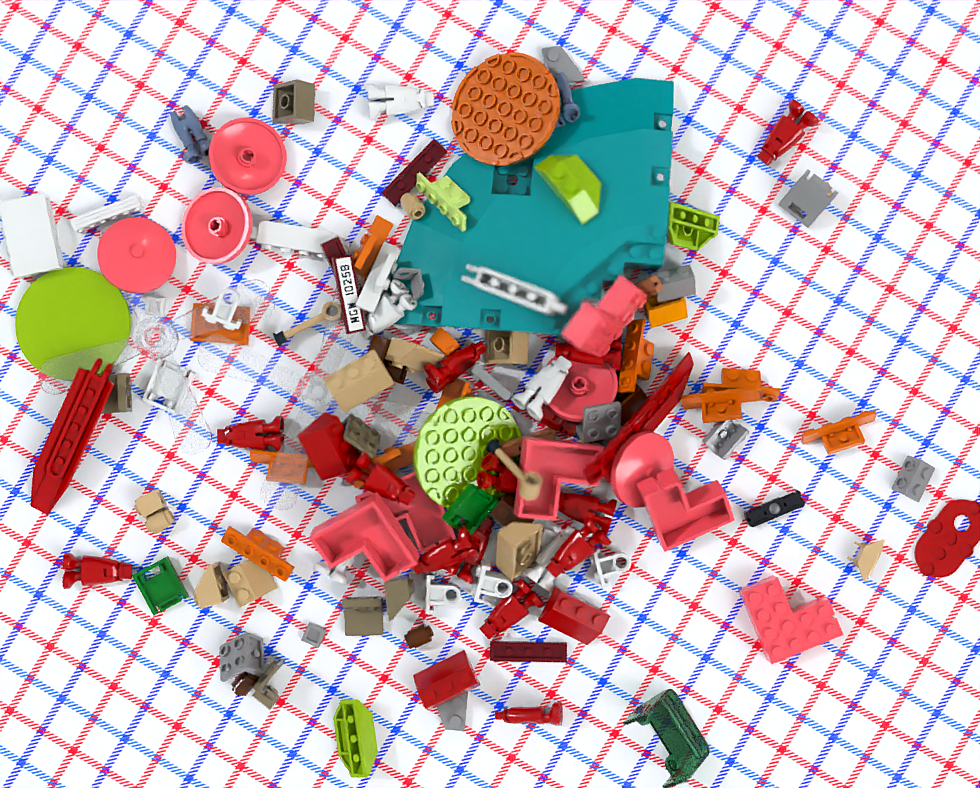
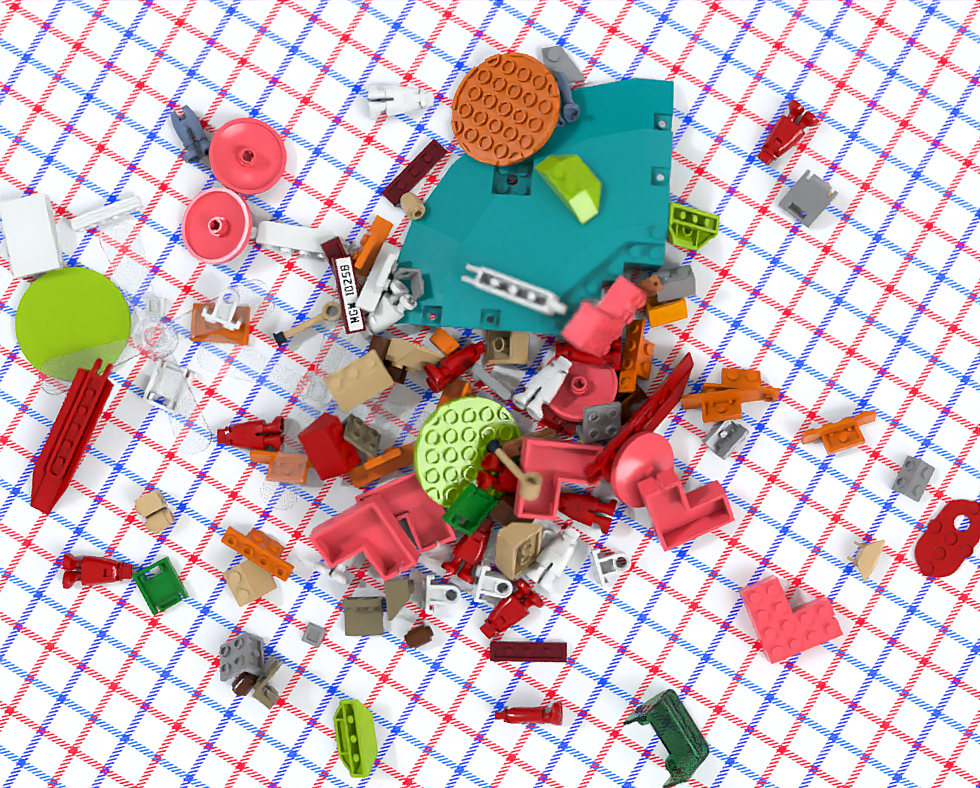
coral dish [97,217,176,294] -> none
dark tan bracket [101,373,133,414] -> none
tan slope [193,561,230,609] -> none
dark tan slope [272,79,315,124] -> none
red piece [345,452,416,506] -> none
red piece [412,526,481,575] -> none
red slope [413,650,481,711] -> none
yellowish green bracket [416,172,470,232] -> none
light grey wing [437,692,468,731] -> none
red slope [538,586,611,645] -> none
red piece [546,516,612,578] -> none
black piece [744,490,805,527] -> none

